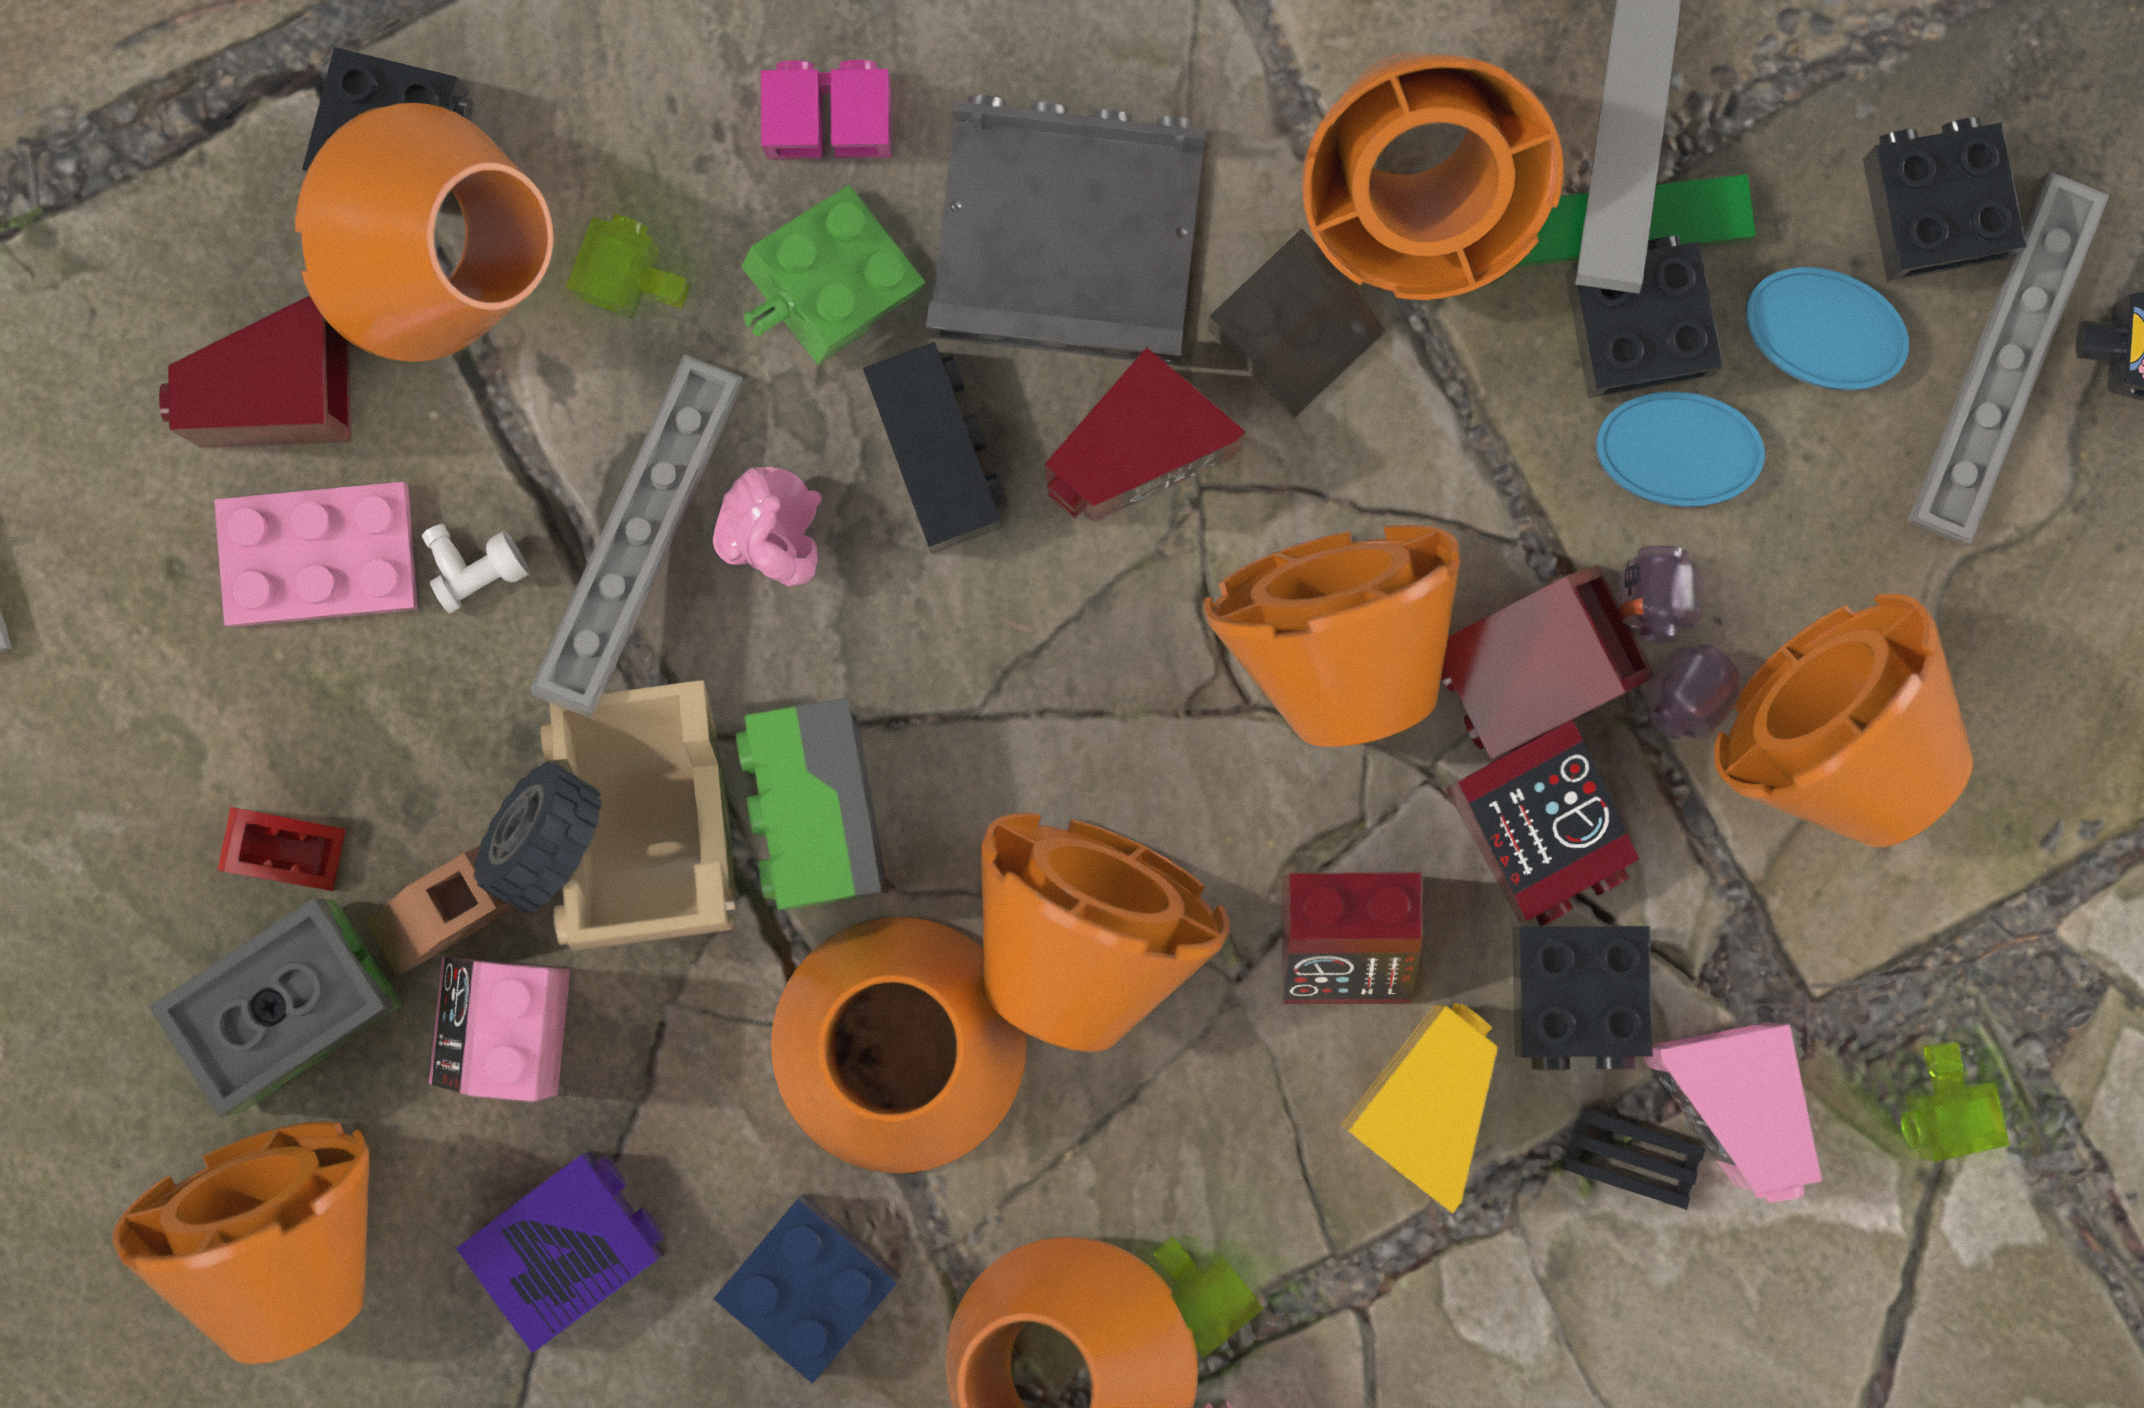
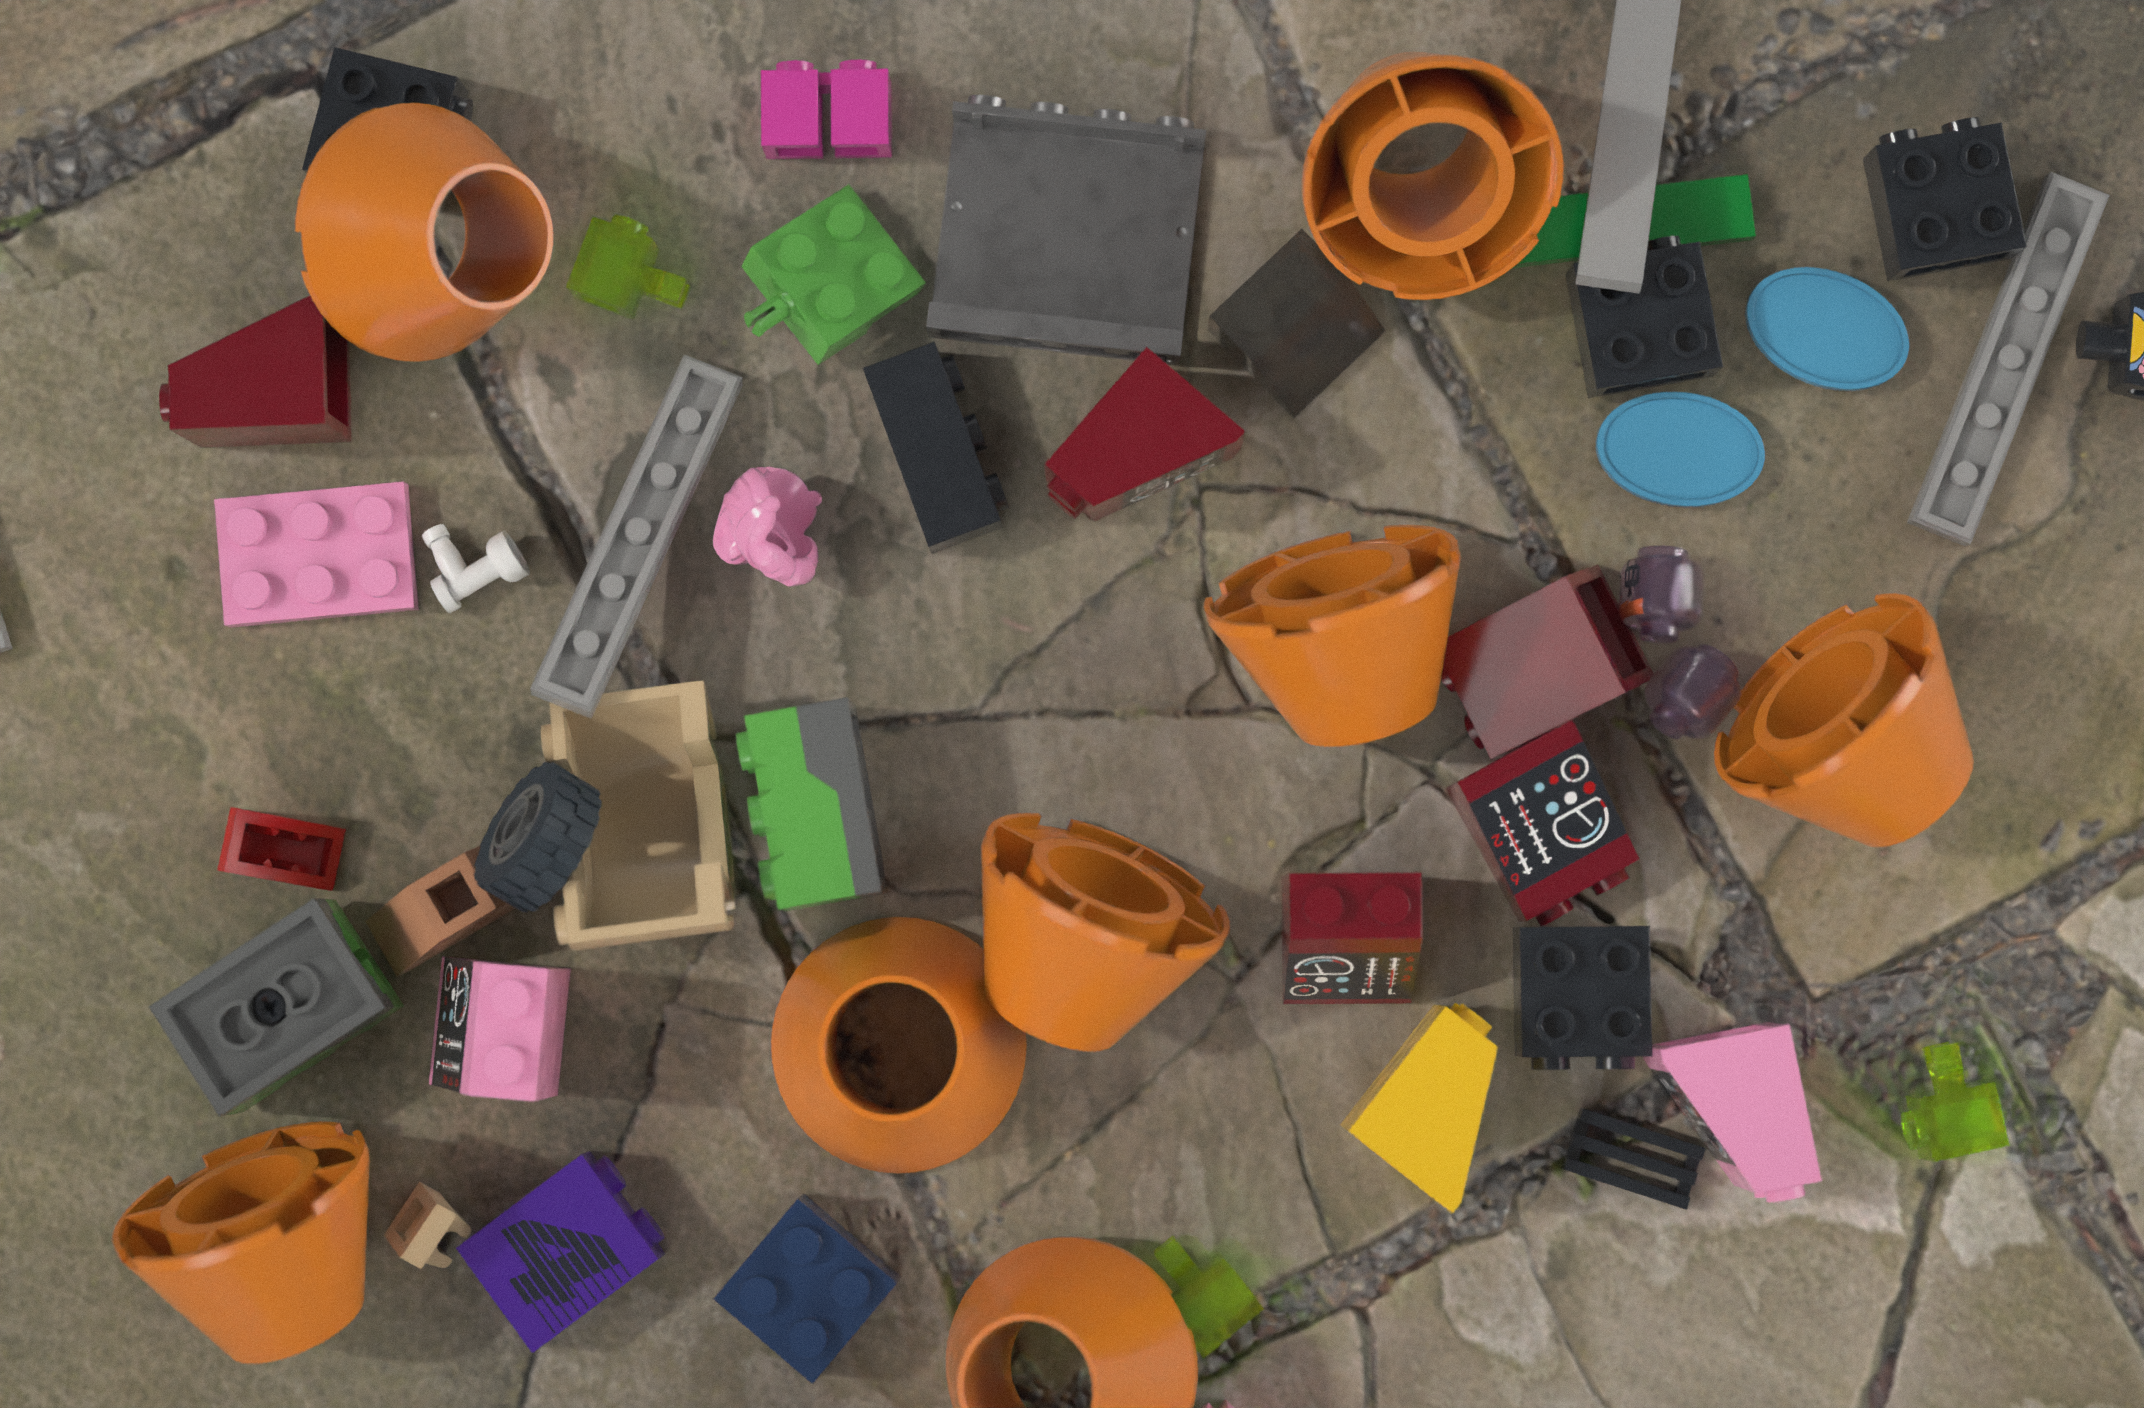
none -> tan tile [384,1182,471,1269]

